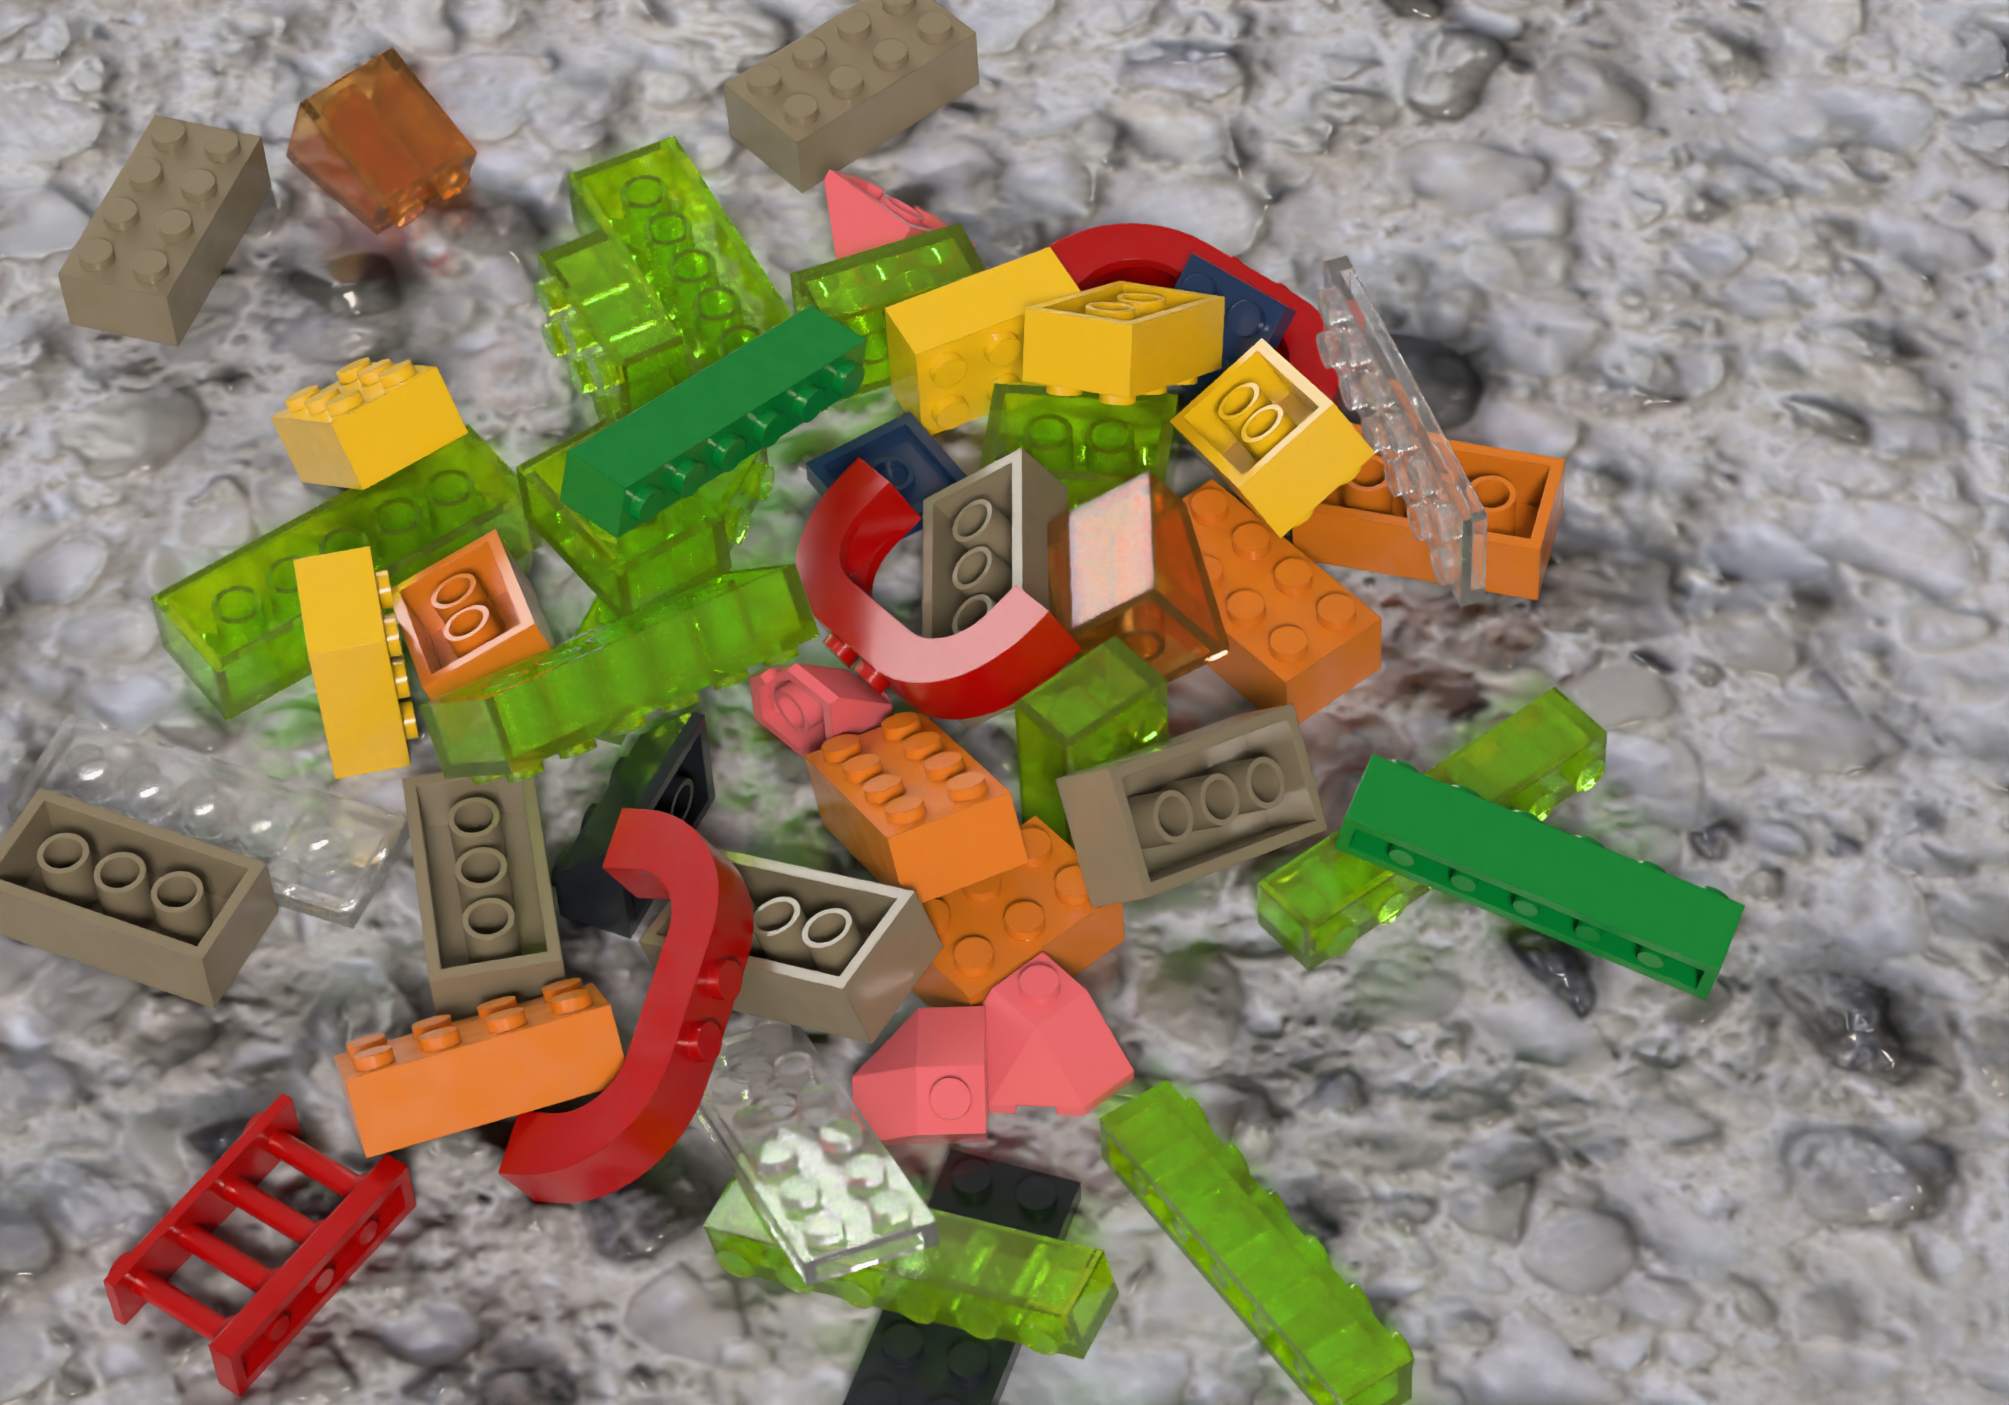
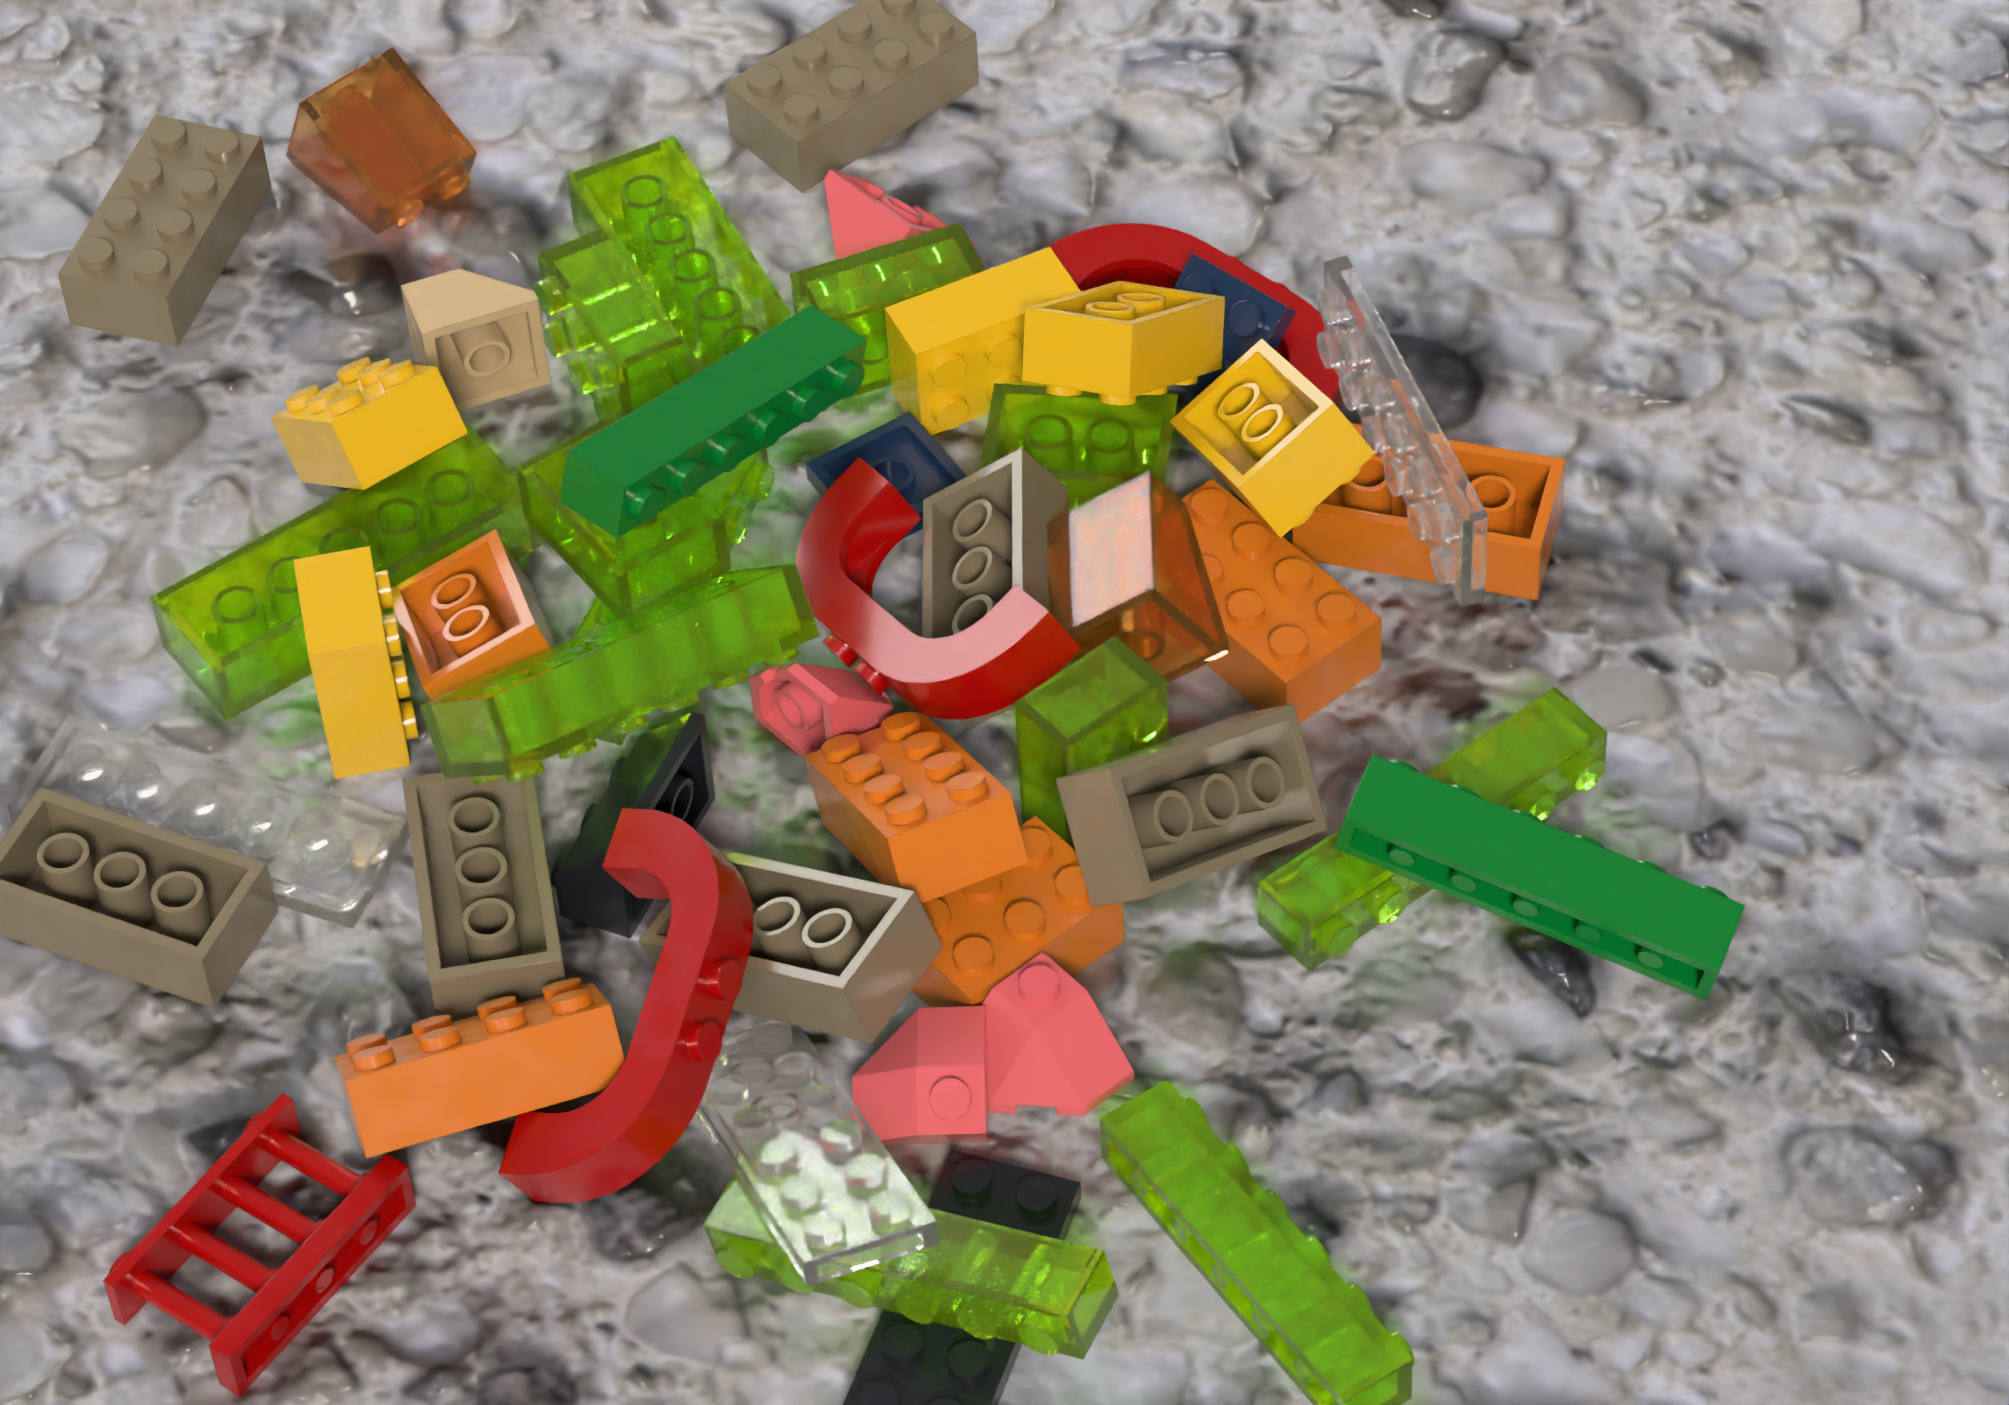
none -> tan slope [401,268,551,411]

